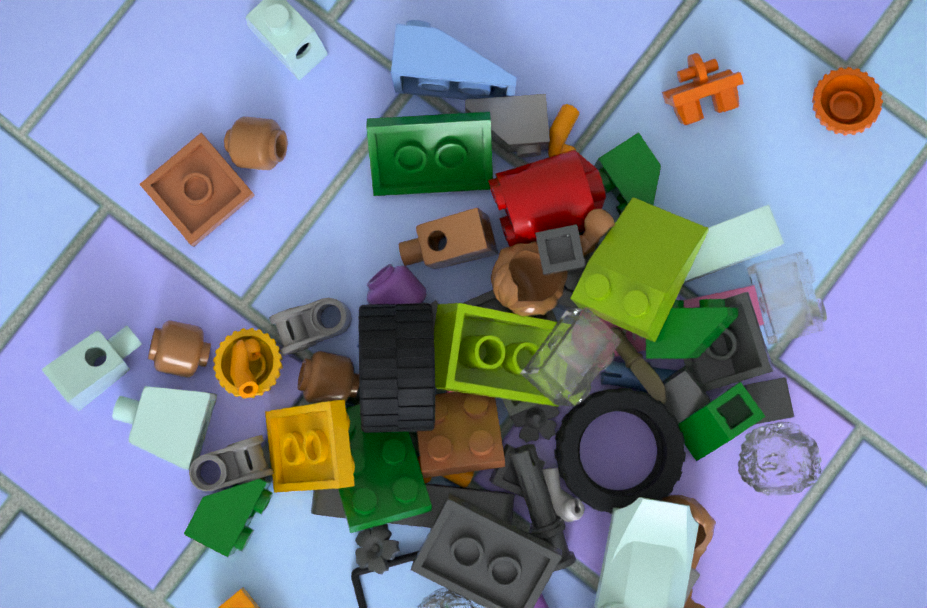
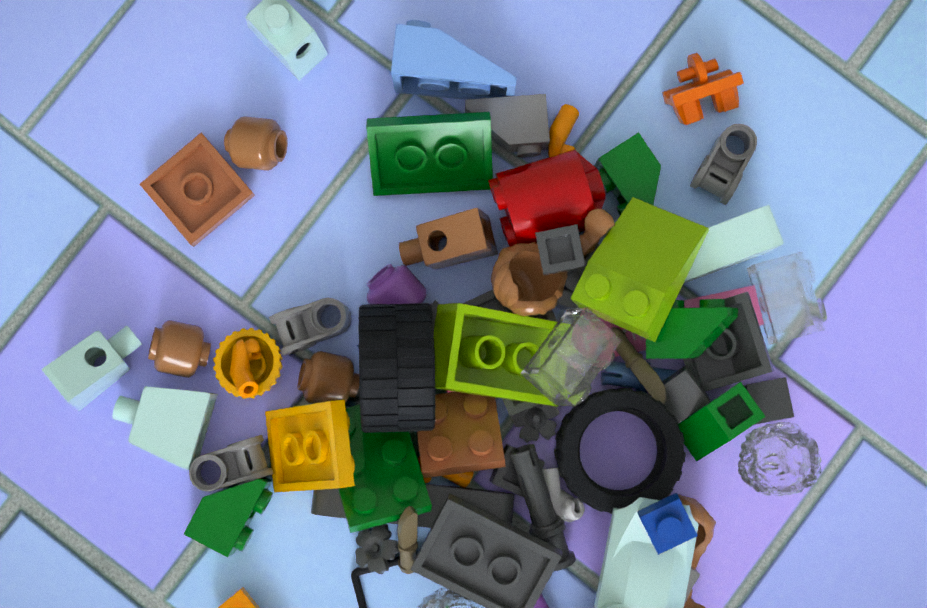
orange hat [812,67,883,136] -> none
none -> dark tan piece [397,506,418,574]
none -> blue plate [637,492,698,555]
none -> light grey piece [690,124,757,205]

